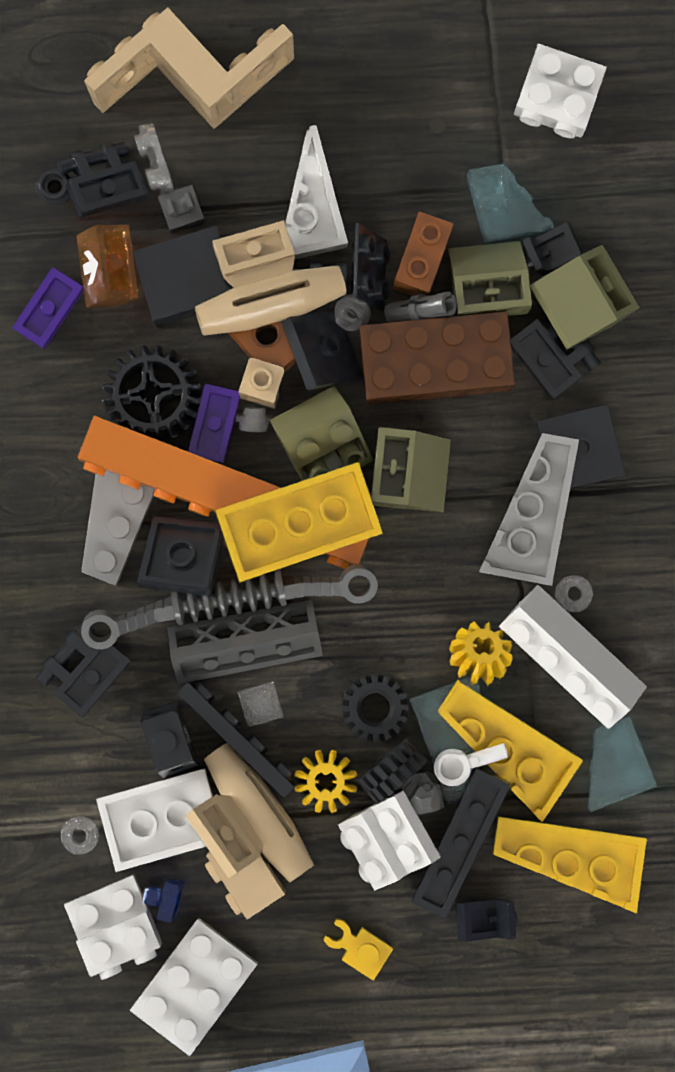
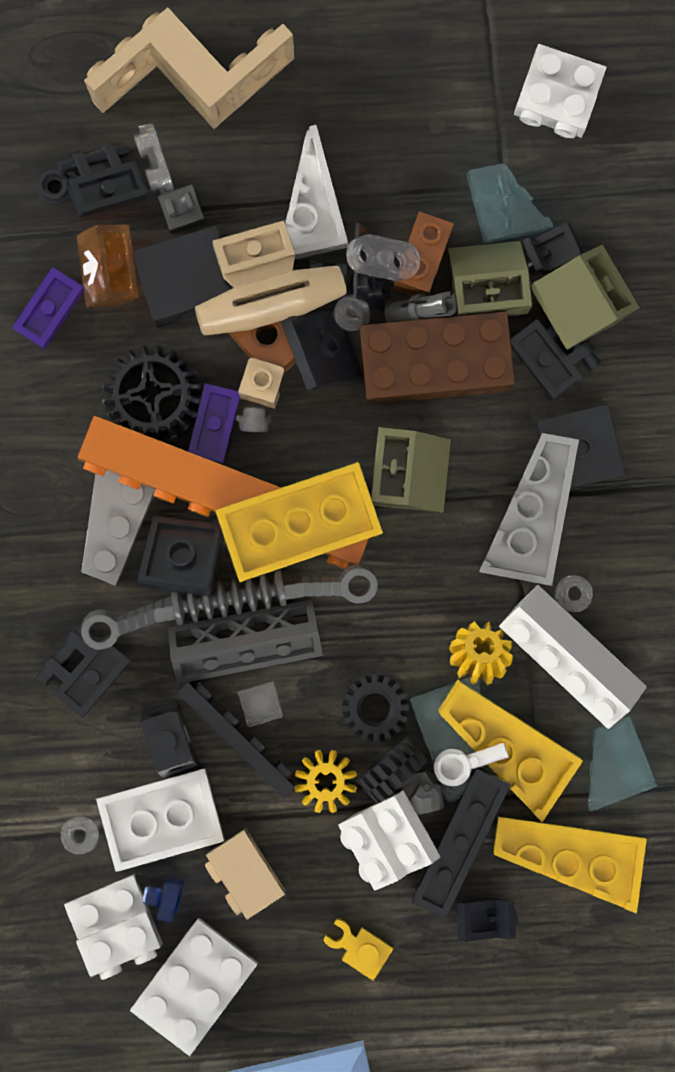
tan plate [185,743,314,883] -> none
olive slope [270,386,374,481] -> none
none -> clear plate [346,234,420,281]

